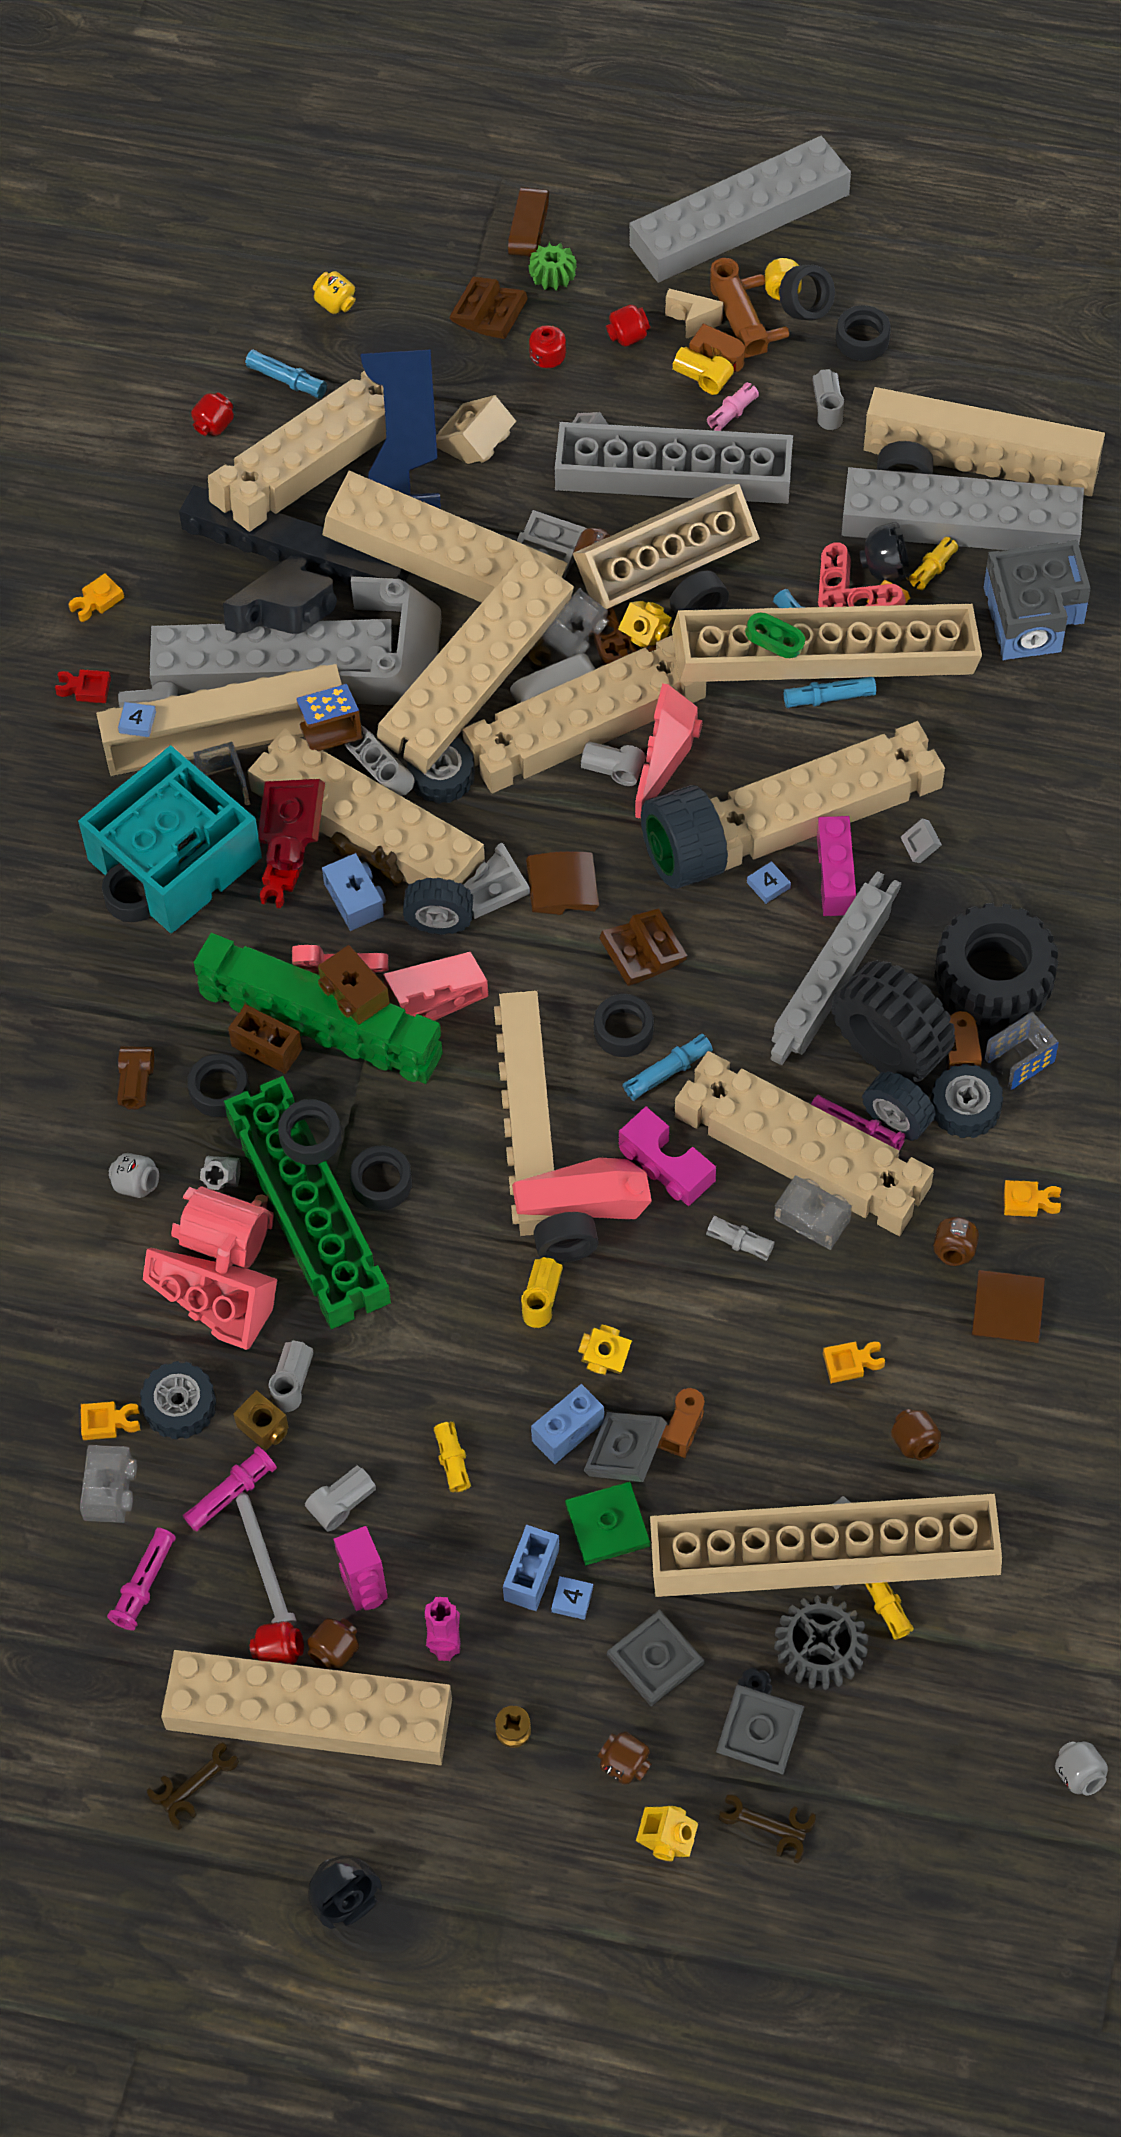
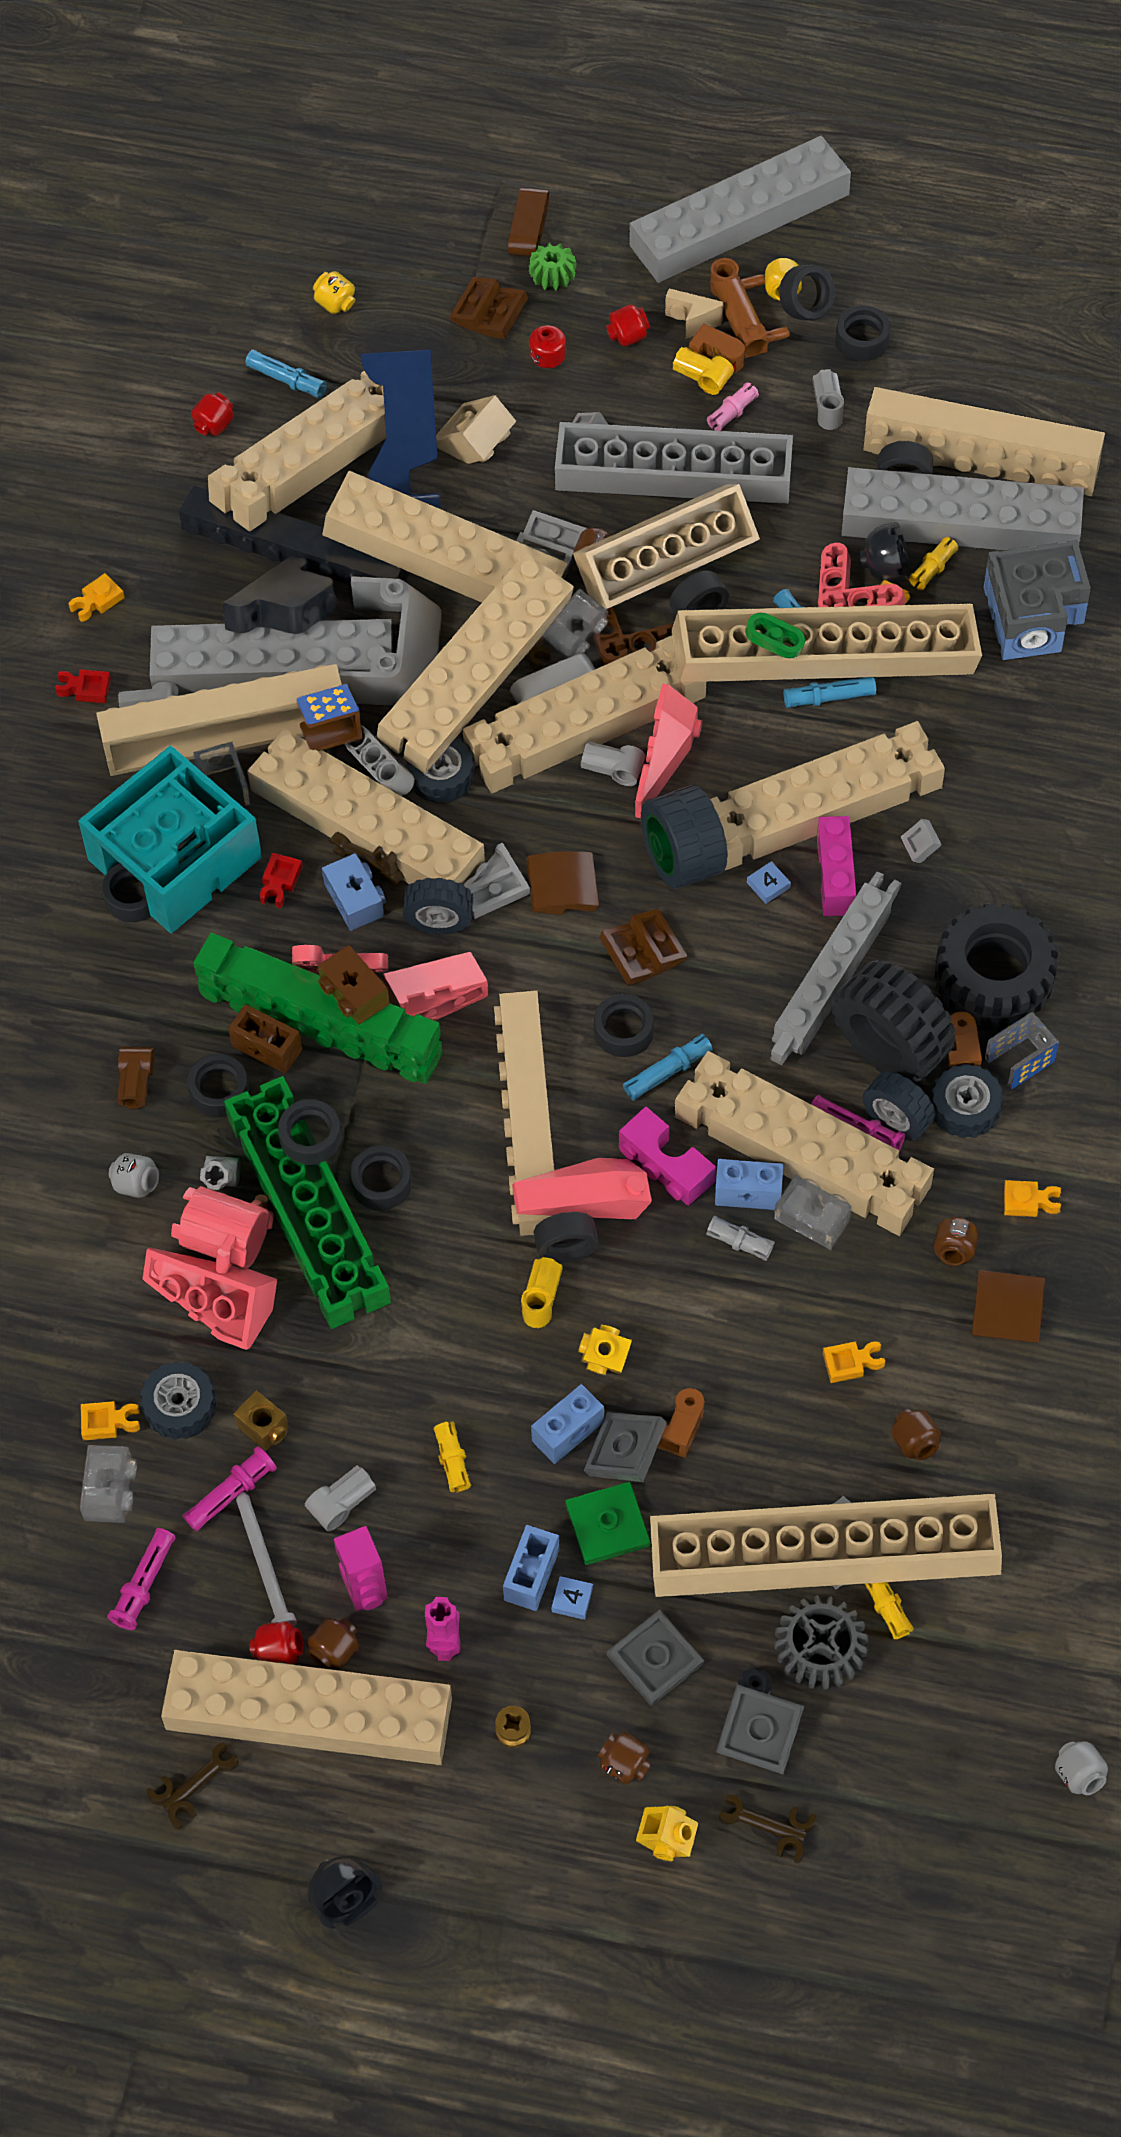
medium blue tile [118,702,156,737] -> none
dark red plate [258,779,325,871] -> none
light grey piece [269,1340,313,1412] -> none
yellow brick [618,601,672,648] -> none
none -> medium blue brick [715,1159,783,1210]

